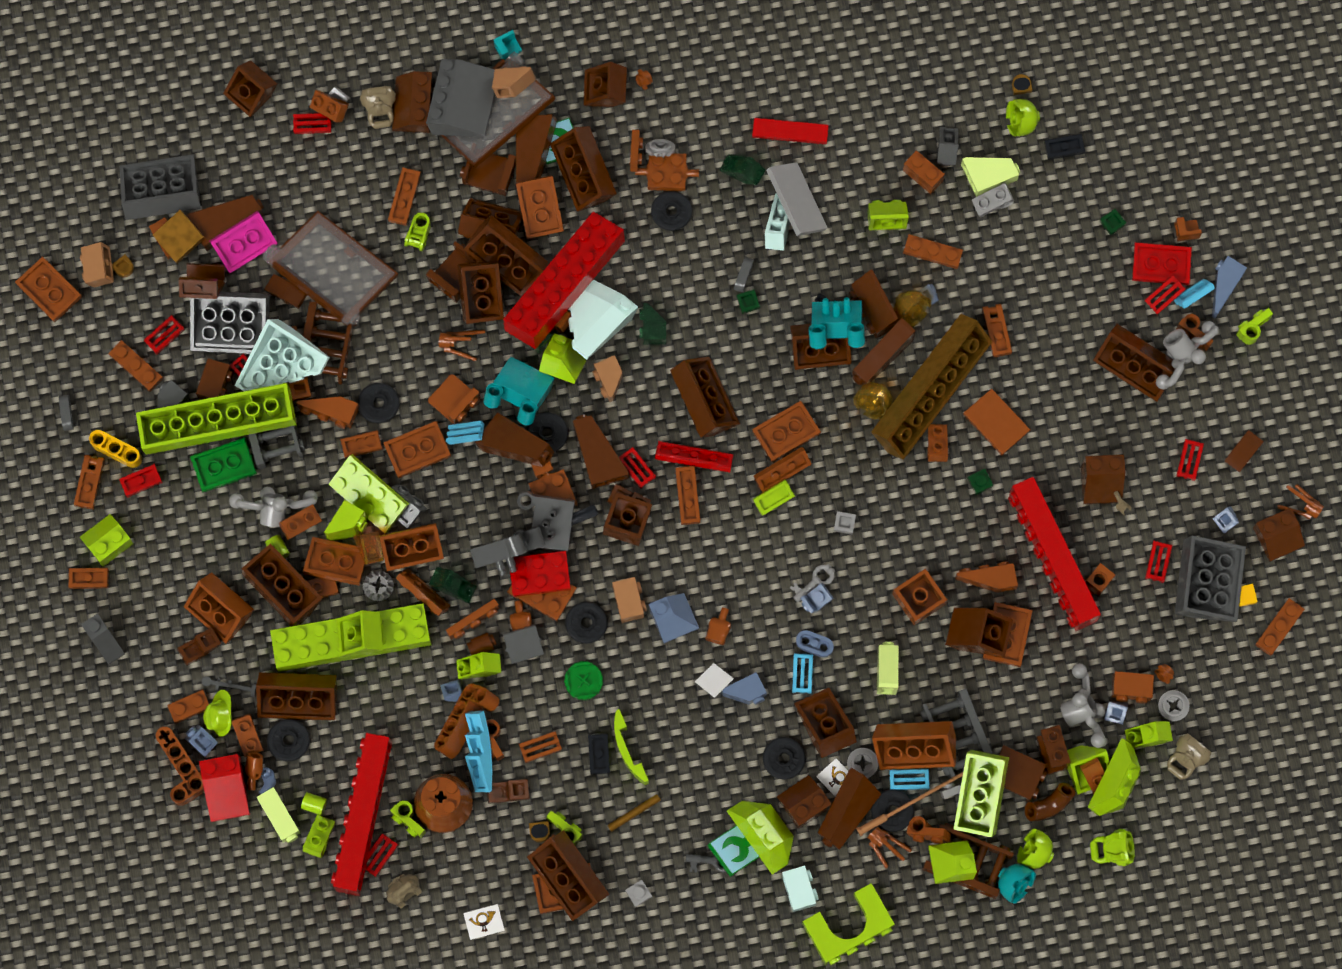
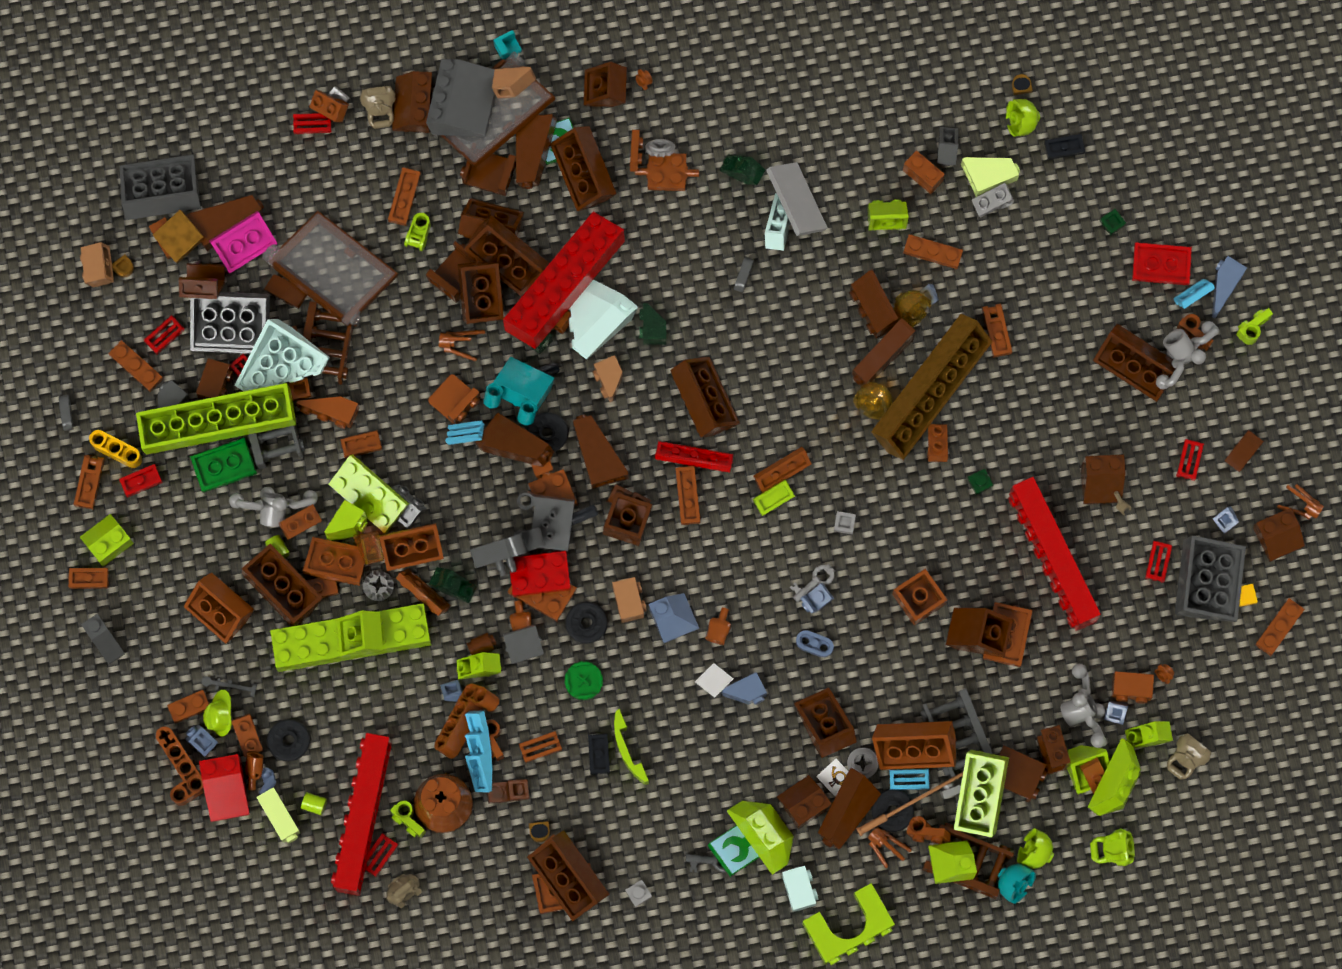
dark orange plate [15,257,82,323] -> none
reddish brown slope [177,627,221,666] -> none
reddish brown slope [223,60,278,117] -> none
reddish brown slope [256,672,337,720] -> none
lime plate [302,815,335,858] -> none
black wheel [358,383,400,423] -> none
dark orange plate [383,421,451,479] -> none
dark orange plate [446,599,500,640] -> none
white sticker [463,904,505,940] -> none
dark orange plate [515,175,564,239] -> none
lime slope [539,333,586,384] -> none
lime plate [547,811,583,845] -> none
pearl gold bar [607,794,661,832] -> none
red tile [619,447,656,489] -> none
black wheel [651,191,692,231] -> none
dark green plate [736,290,760,314] -> none
red tile [752,118,829,145] -> none
dark orange plate [752,401,821,463] -> none
black wheel [763,737,806,780] -> none
reddish brown slope [790,323,851,370] -> none
medium azure tile [792,654,813,694] -> none
teal piece [809,293,865,349] -> none
yellowish green slope [877,642,899,695] -> none
dark orange slope [955,562,1018,593] -> none
dark orange tile [963,389,1030,456] -> none
reddish brown cylinder [1024,783,1075,821] -> none
dark orange brick [1085,563,1115,596] -> none
red tile [1144,275,1186,314] -> none
light grey gear [1158,690,1189,722] -> none
dark orange panel [1174,217,1202,241] -> none

